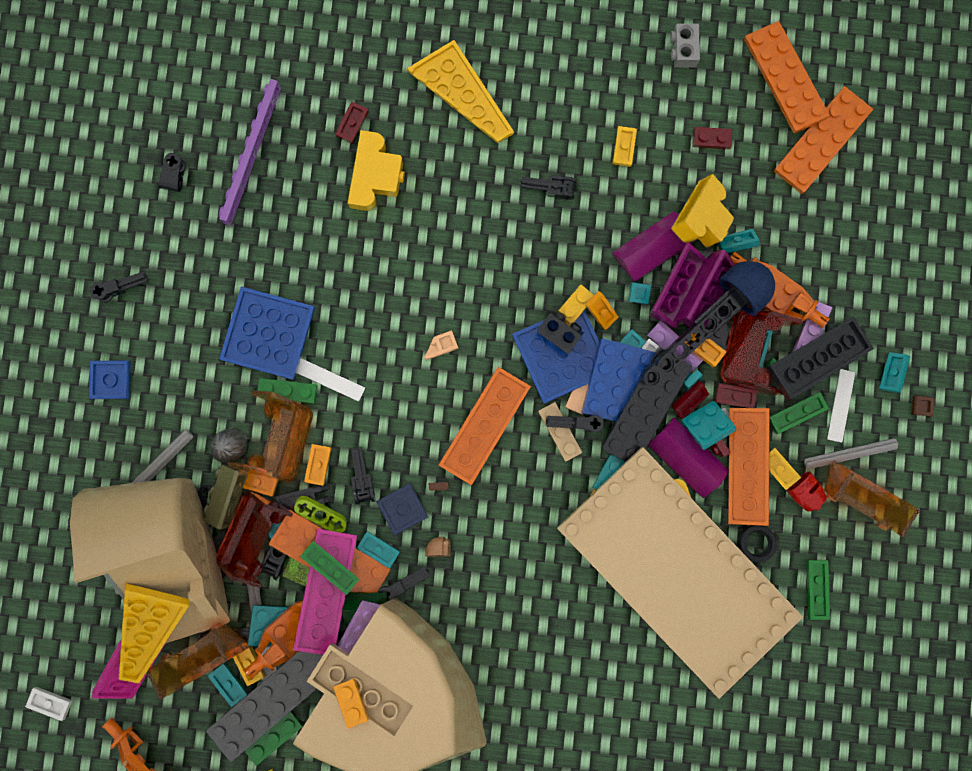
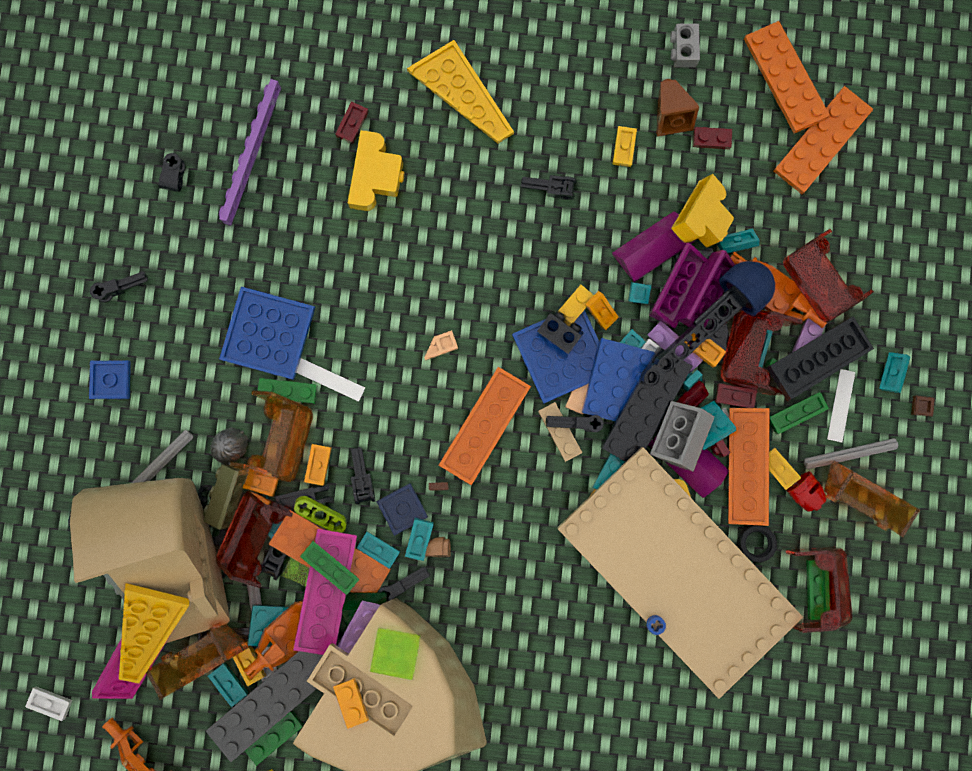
none -> clear neon green plate [370,627,421,680]
none -> teal plate [405,518,434,561]
none -> blue bush [646,615,666,635]
none -> light grey slope [650,401,714,471]
none -> dark orange slope [656,79,699,137]
none -> clear red windscreen [783,229,874,323]
none -> clear red windscreen [786,547,852,633]

